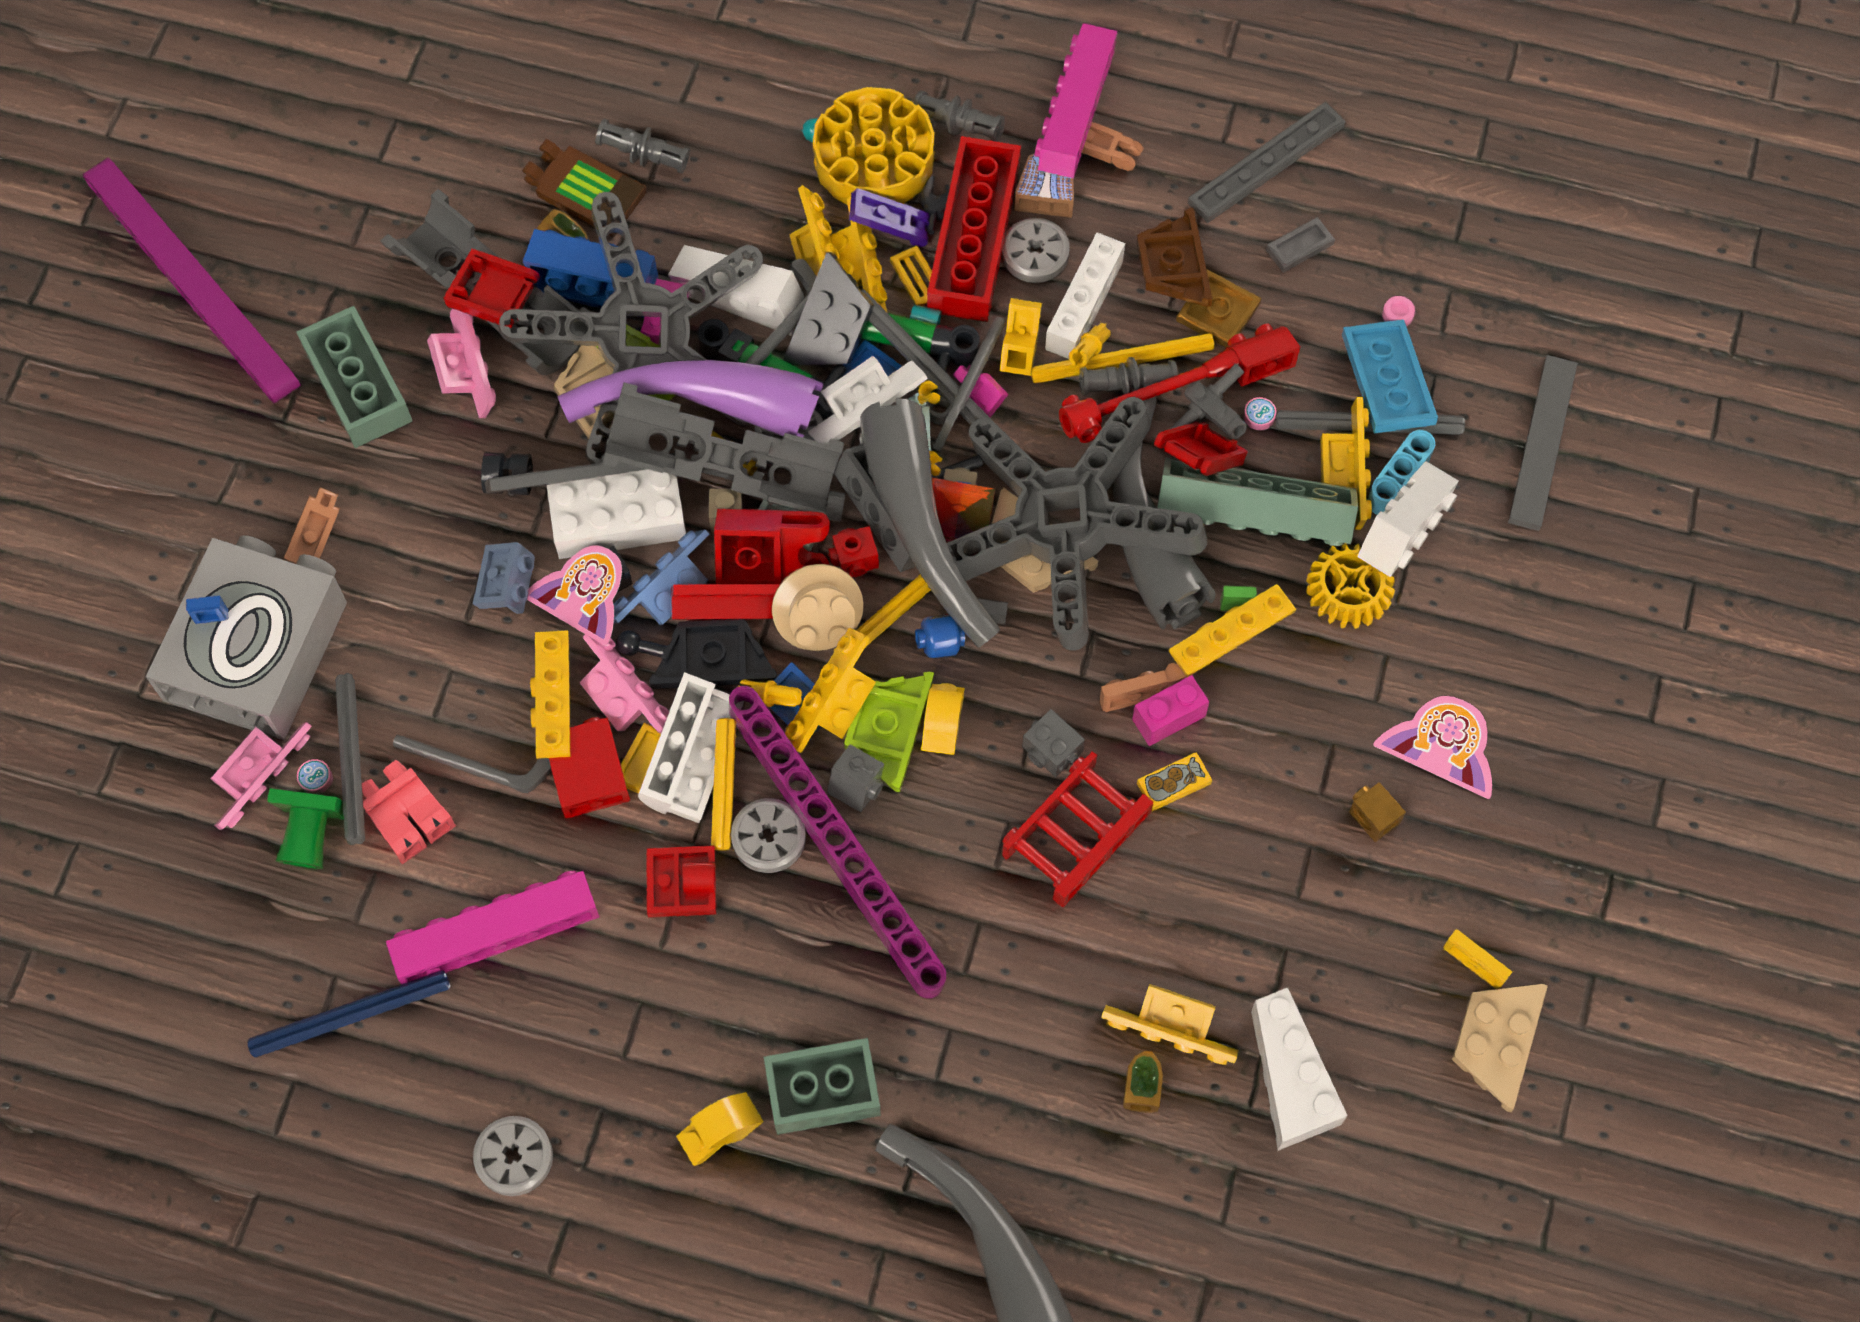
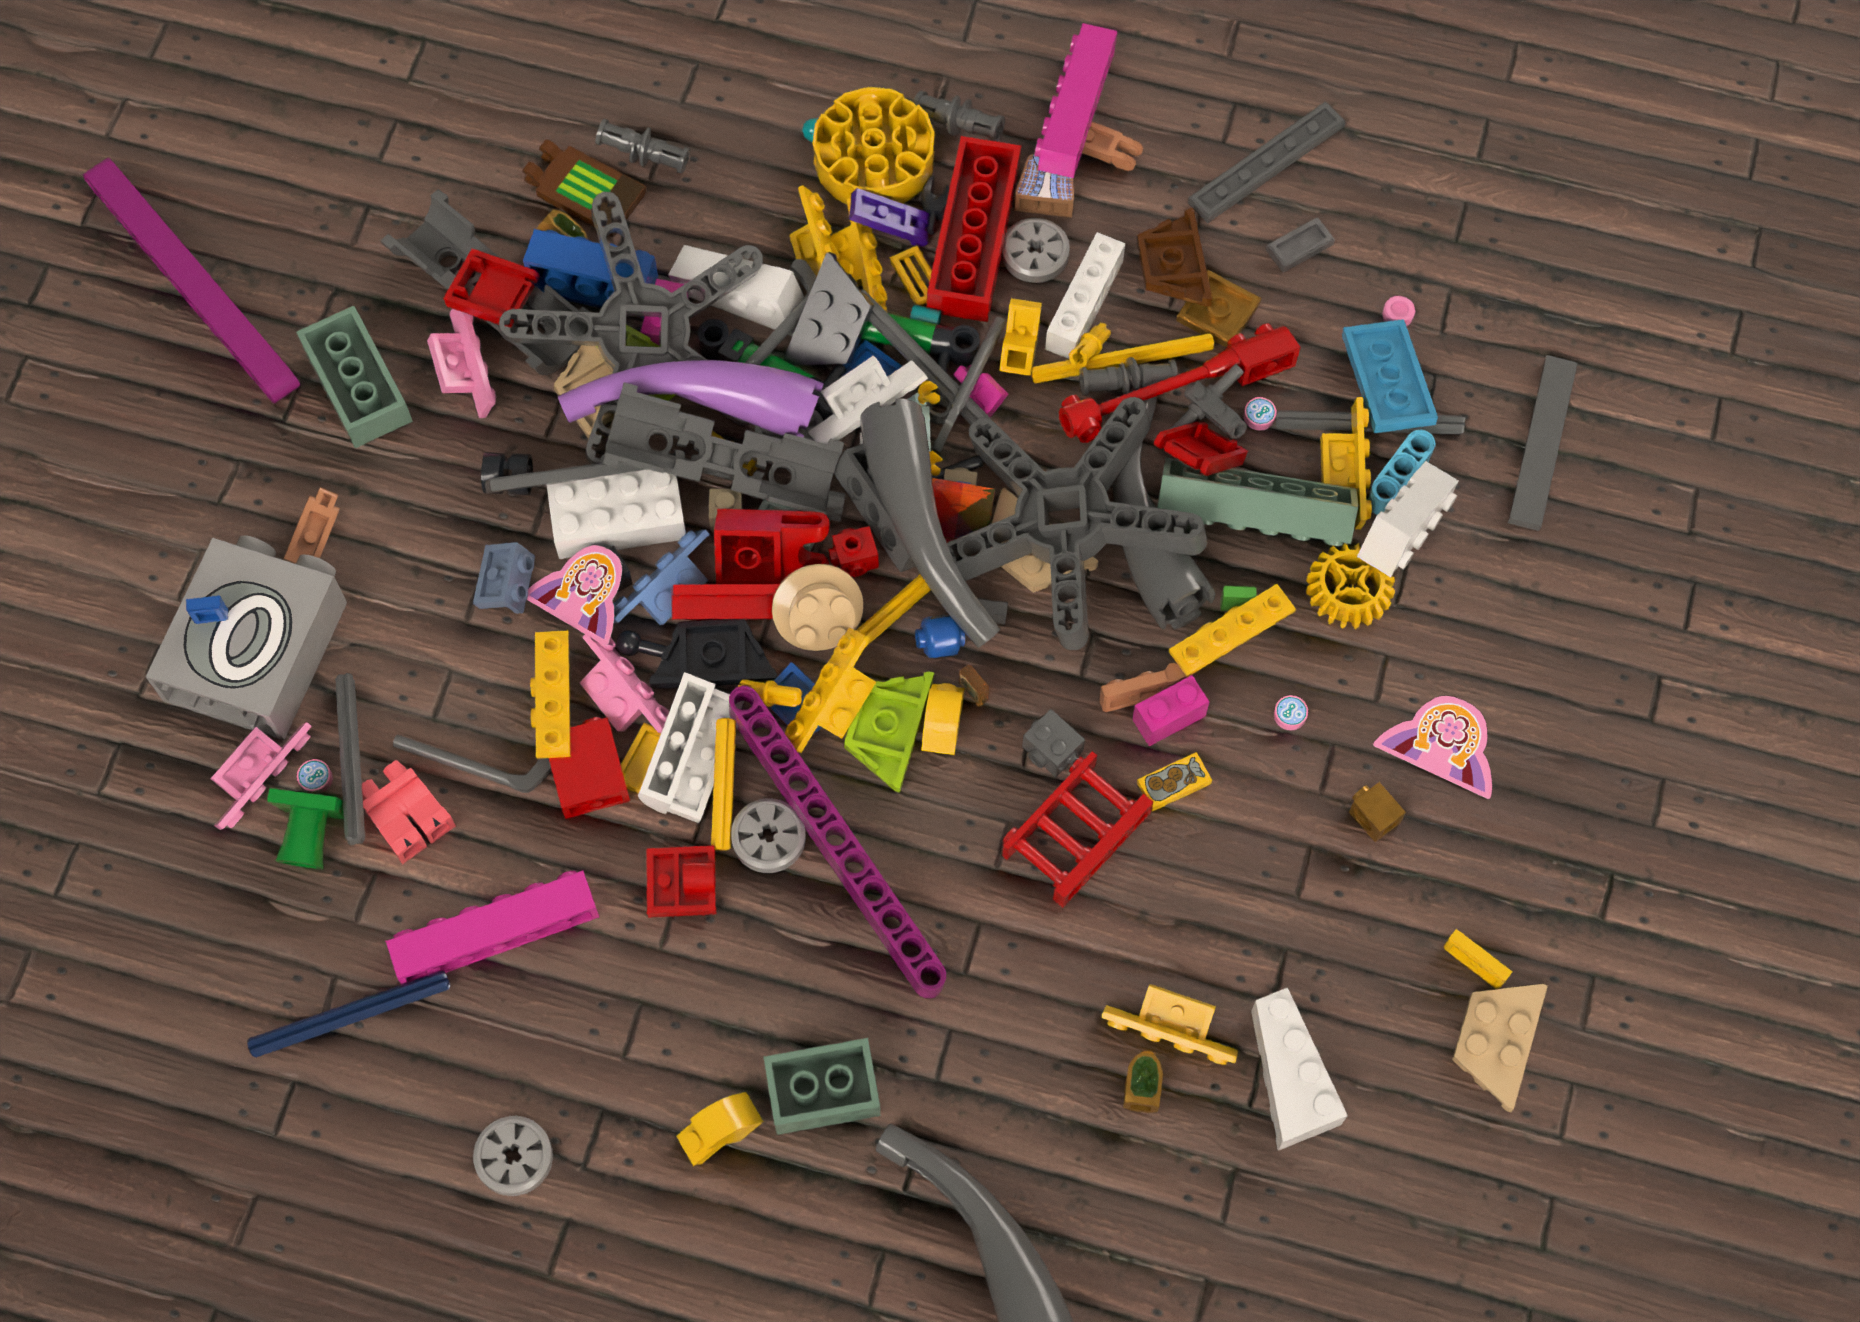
dark grey head [827,745,884,812] -> none
none -> clear orange tile [959,664,989,707]
none -> tile [1274,695,1308,730]

